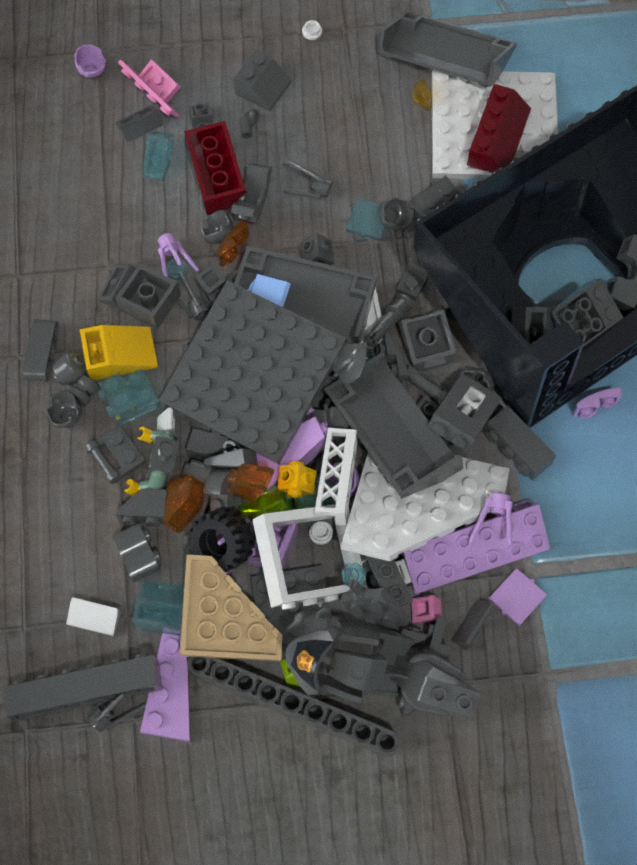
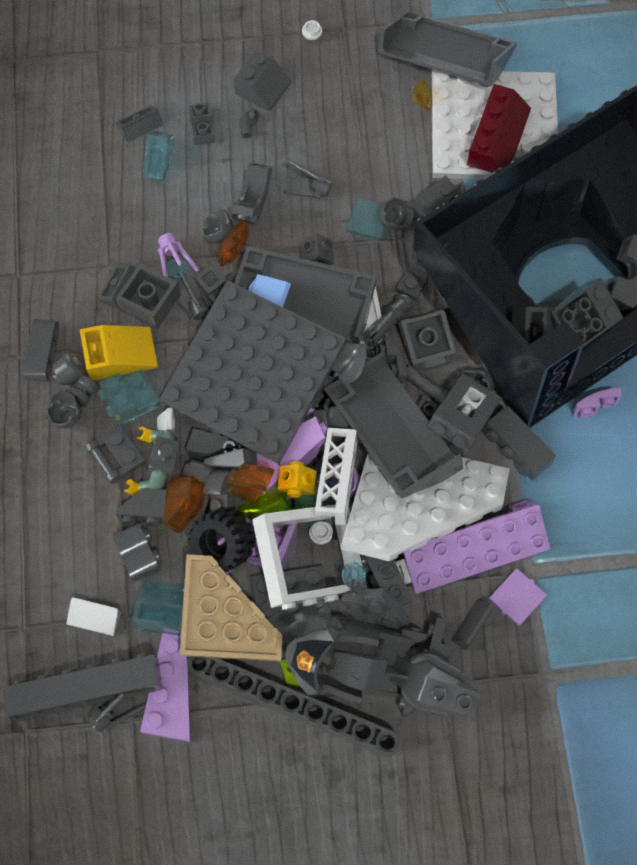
lavender hair [74,45,106,78] -> none
bright pink bracket [118,59,181,118] -> none
dark red slope [184,121,246,215] -> none
bright pink slope [411,595,442,623] -> none
lavender plant [469,493,513,545] -> none

